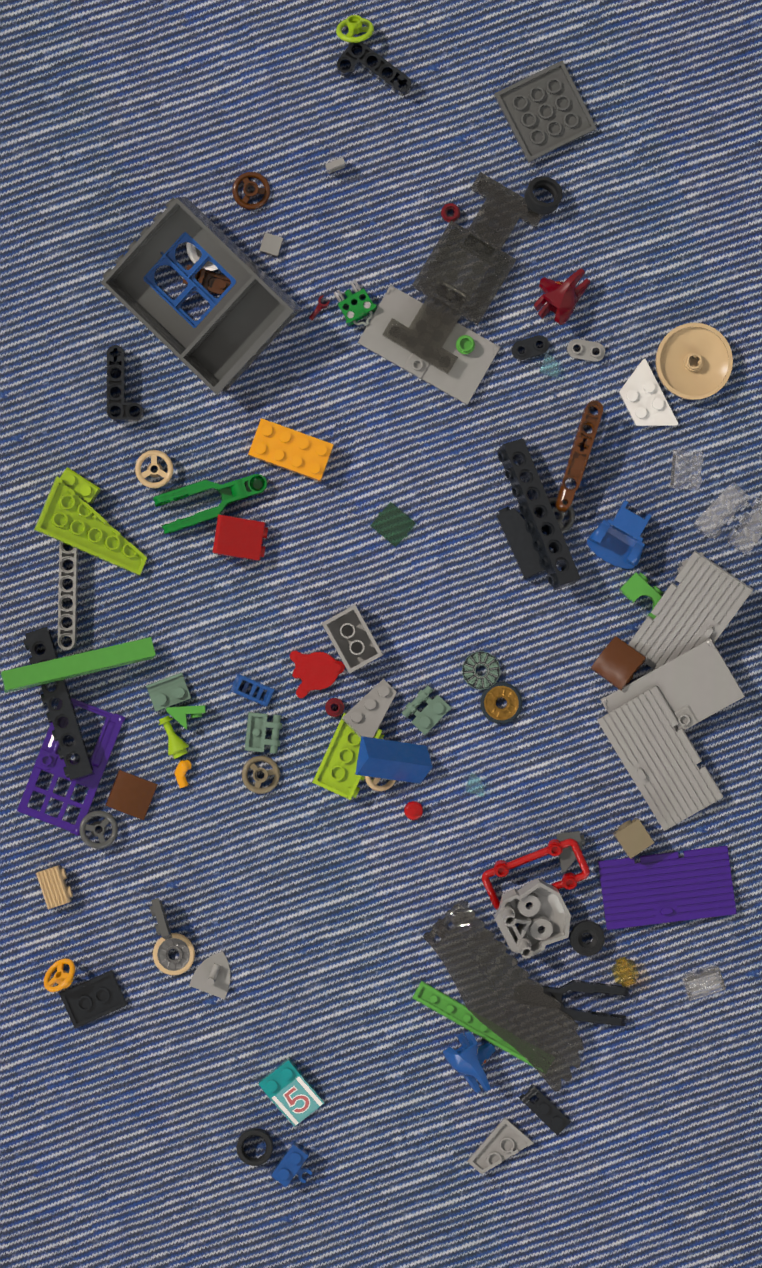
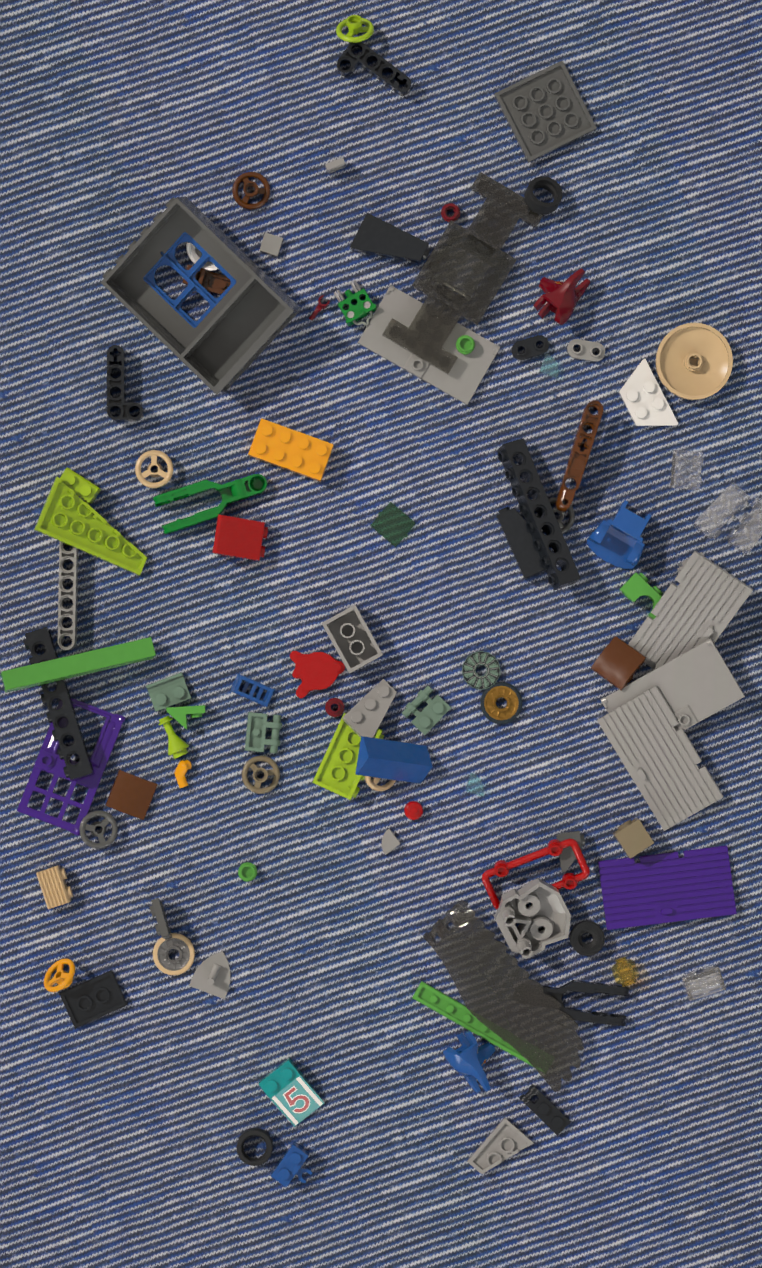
none -> bright green plate [238,862,257,882]
none -> black slope [350,213,430,263]
none -> light grey tile [381,829,401,855]

